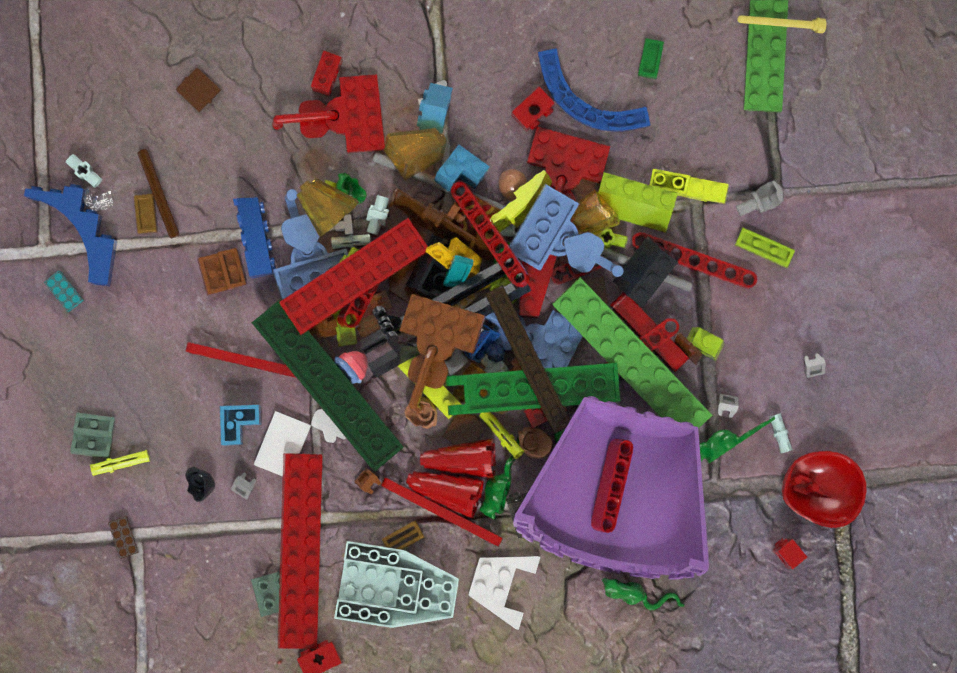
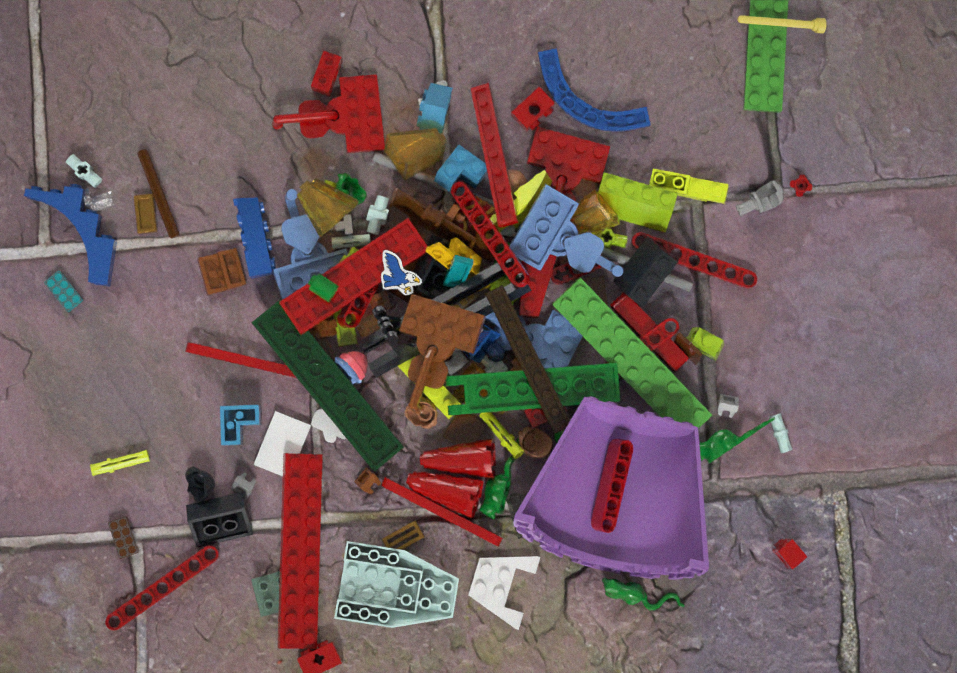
sand green slope [70,413,115,458] -> none
reddish brown piece [175,68,221,113] -> none
green tile [638,38,664,79] -> none
lime tile [735,227,795,268] -> none
red piece [782,451,867,528] -> none
light grey tile [804,353,826,378] -> none
none -> red beam [105,545,220,630]
none -> black slope [186,492,253,548]
none -> green brick [308,273,339,302]
none -> sticker [381,250,422,295]
none -> red plate [470,83,518,228]
none -> red plate [790,174,812,197]

